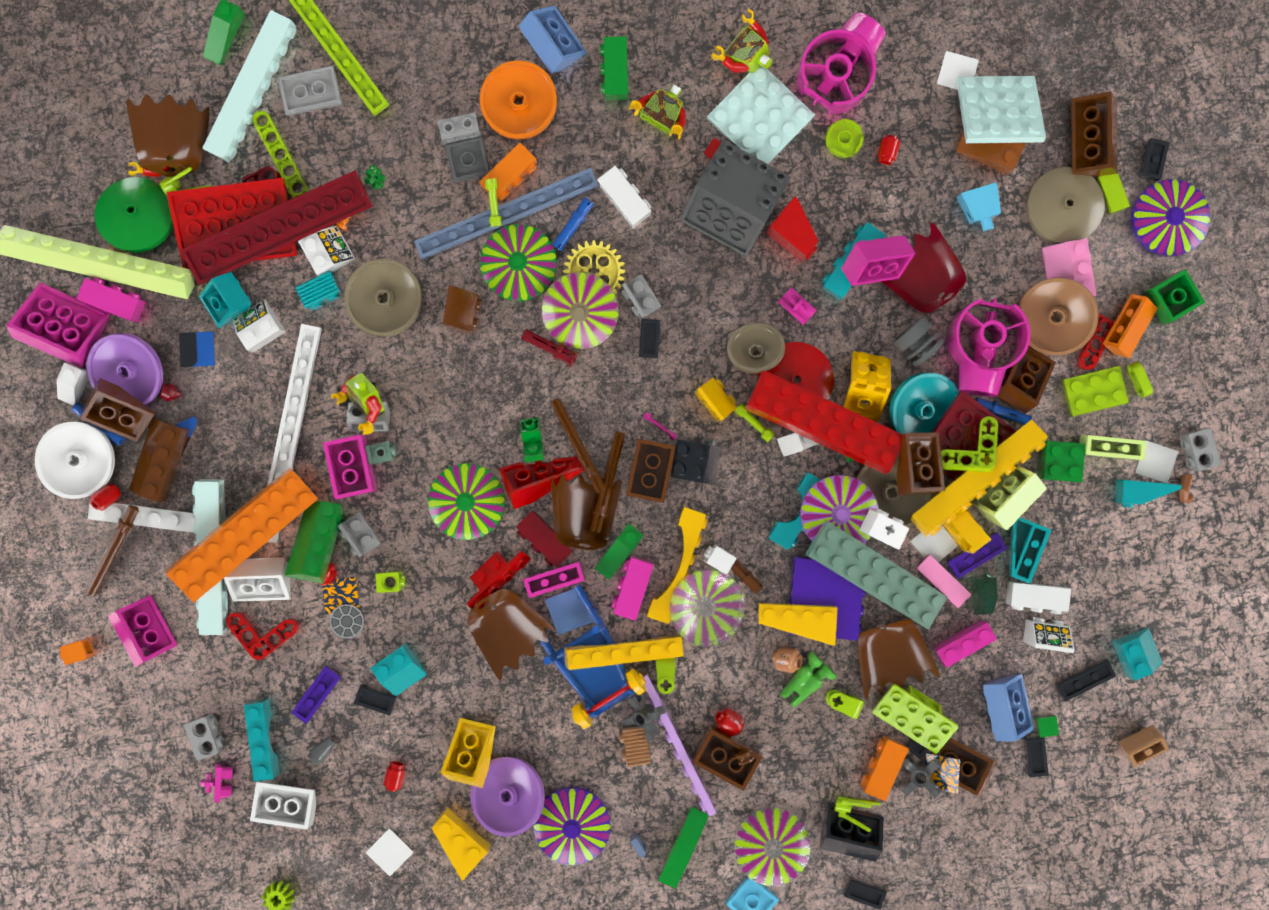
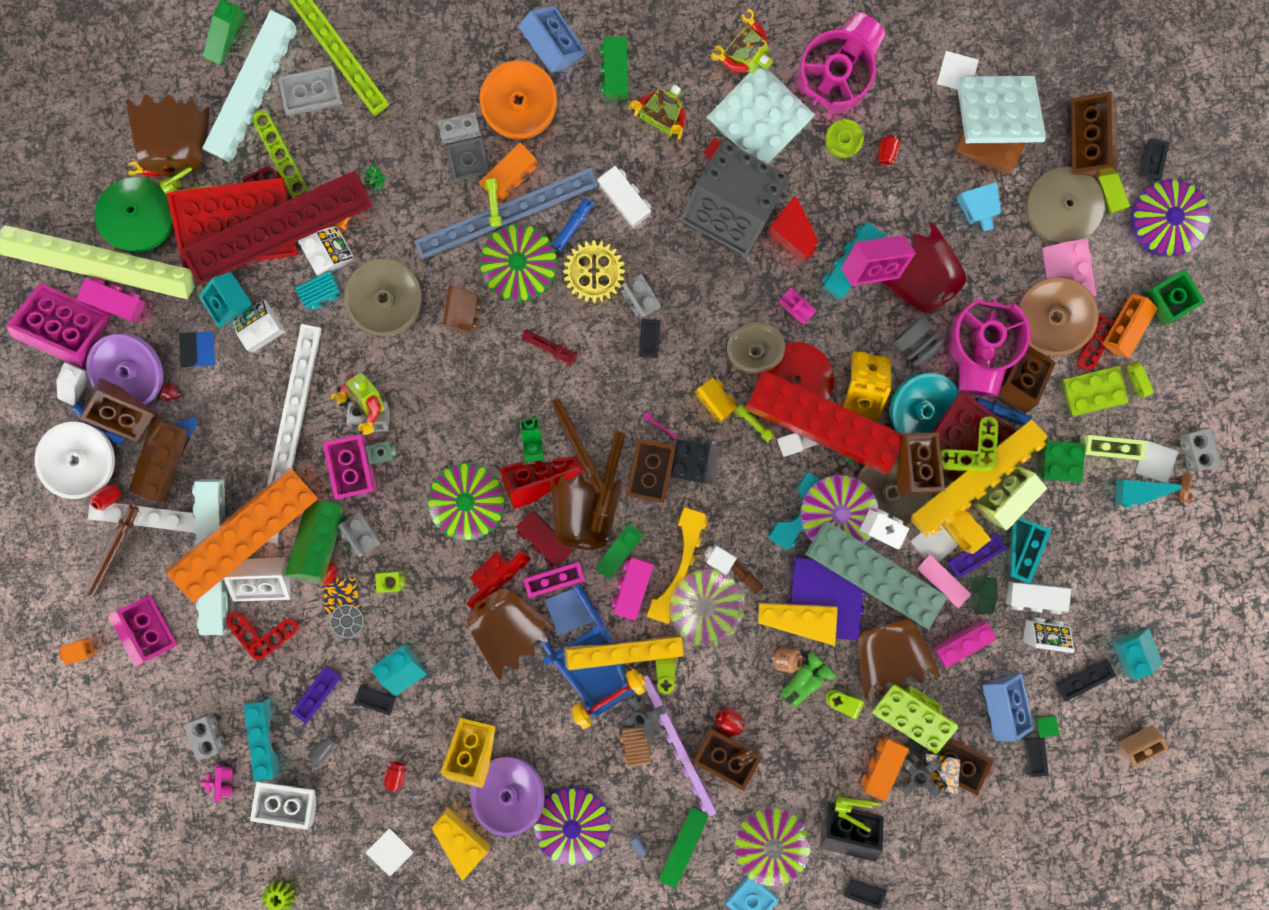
dish [542,272,619,349] -> none

